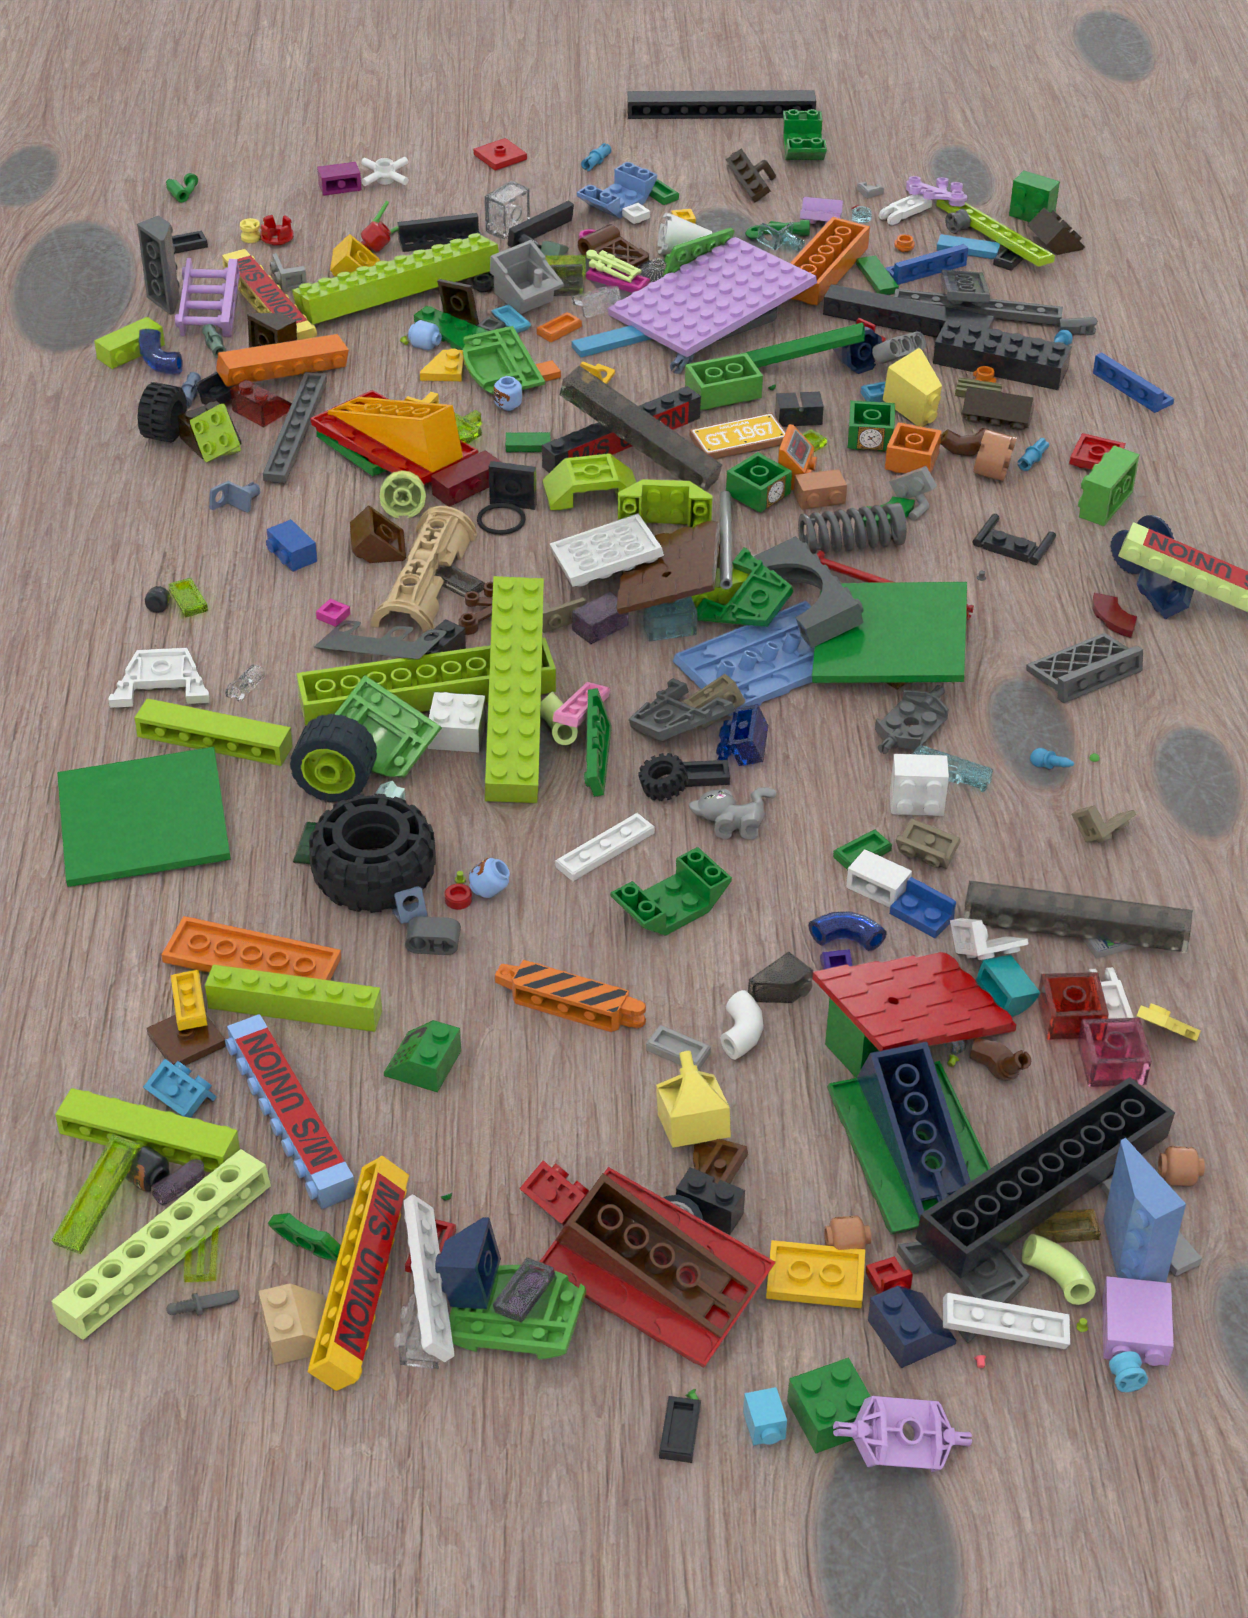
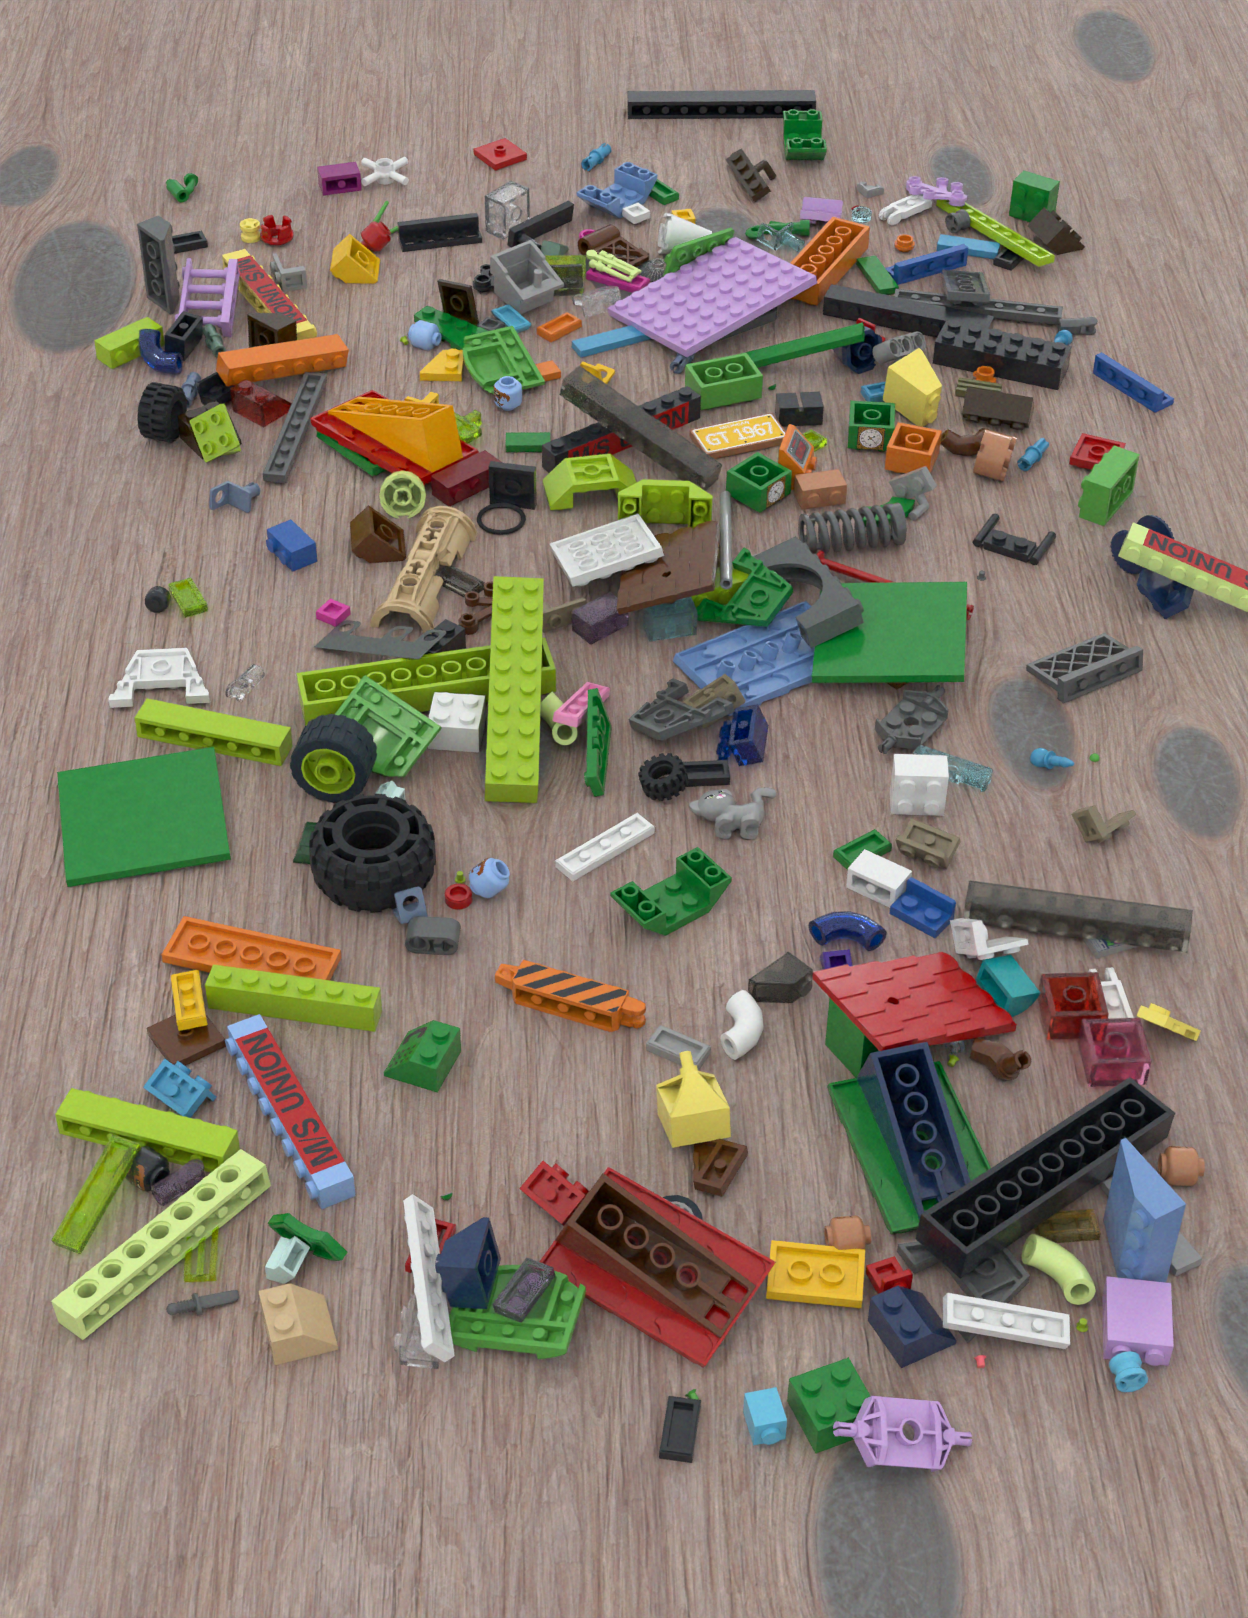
lime piece [292,233,499,324] -> none
brick [307,1156,409,1391] -> none
black piece [676,1167,745,1235] -> none
dark red tile [1092,592,1137,638] -> none
none -> black brick [165,311,203,361]
none -> light aqua piece [265,1236,310,1284]

